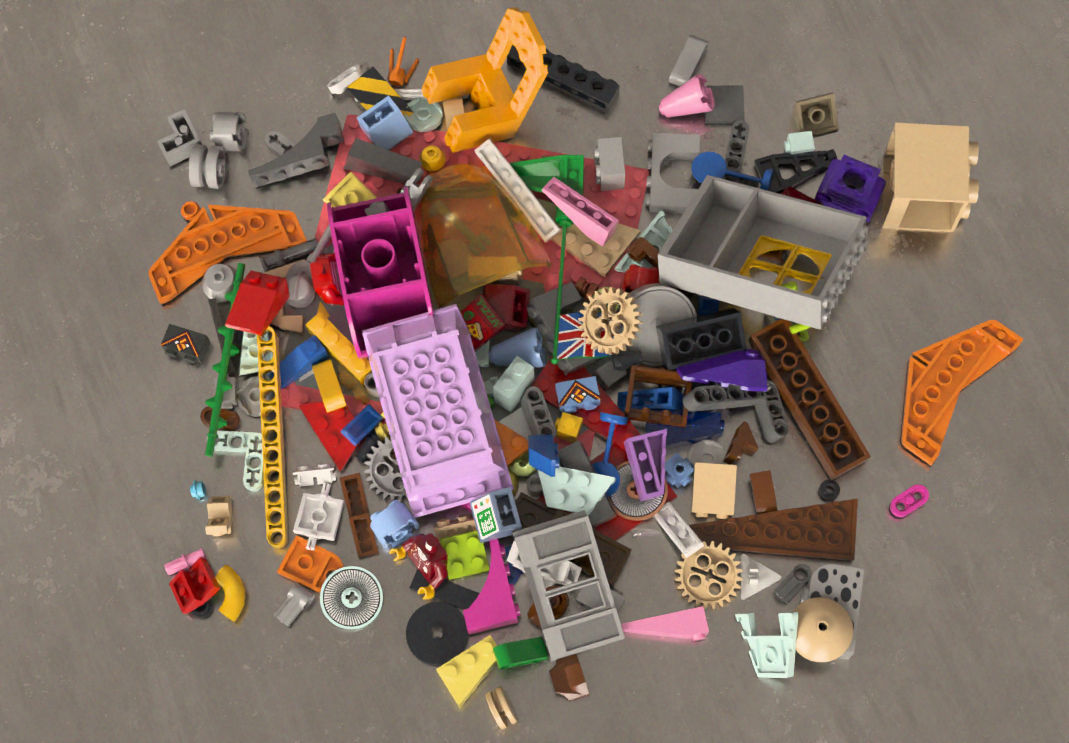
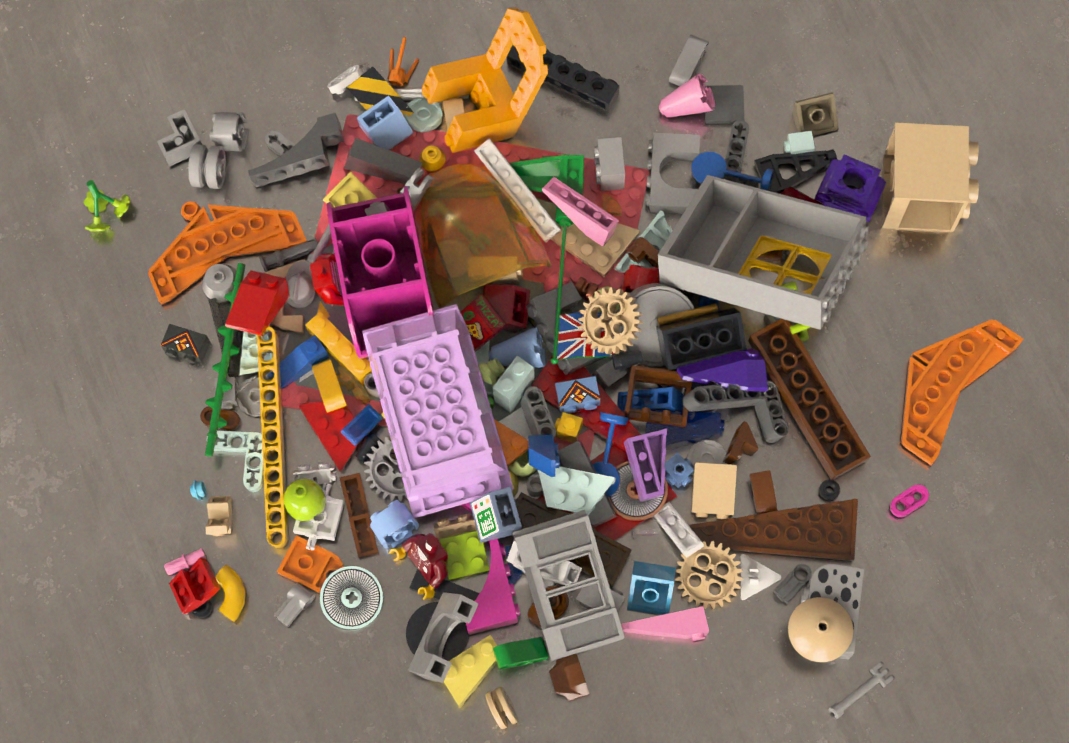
light yellow plate [375,422,390,442] -> none
light aqua wing [735,612,798,678] -> none
none -> lime plant [84,180,131,231]
none -> lime cylinder [284,478,326,521]
none -> light grey arch [408,592,479,683]
none -> yellowish green animal [478,358,505,386]
none -> tile [602,194,621,216]
none -> dark azure slope [627,561,676,615]
none -> pearl gold bar [657,304,718,325]
none -> light grey hinge [829,661,895,719]

